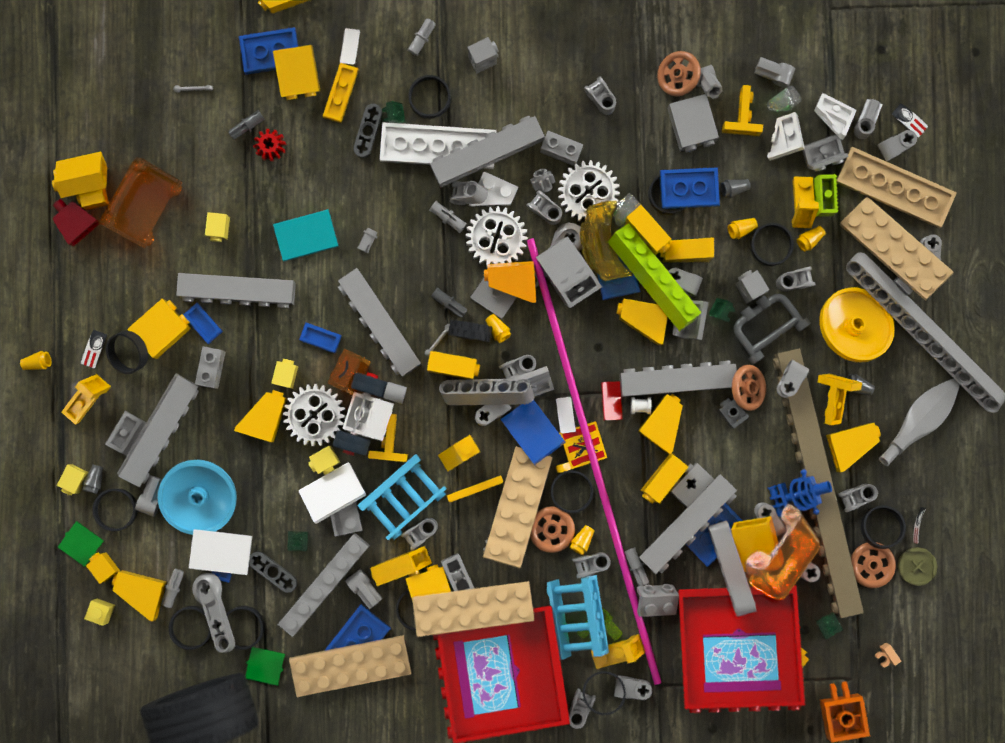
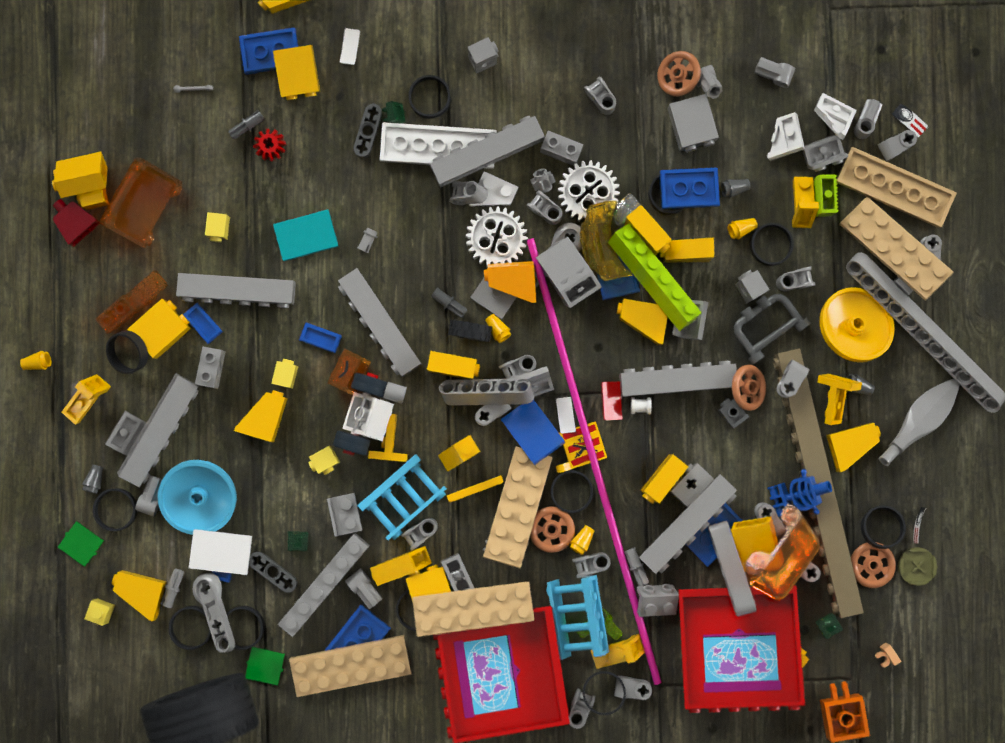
light yellow brick [57,464,88,496] -> none
sticker [81,330,107,368] -> none
yellow brick [86,552,120,584] -> none
white gear [283,384,346,446] -> none
white tile [298,462,366,524] -> none
yellow tile [323,63,359,123] -> none
light grey axle [407,19,435,56] -> none
light grey hinge [425,324,450,357] -> none
light grey pin [429,201,467,233] -> none
yellow slope [638,394,683,454] -> none
light grey piece [668,268,703,297] -> none
clear green tile [708,298,735,322] -> none
yellow bracket [722,85,763,136] -> none
clear rock [767,86,802,112] -> none
yellow cone [796,226,826,252] -> none
light grey piece [838,484,878,512] -> none
none -> clear orange slope [96,270,168,334]

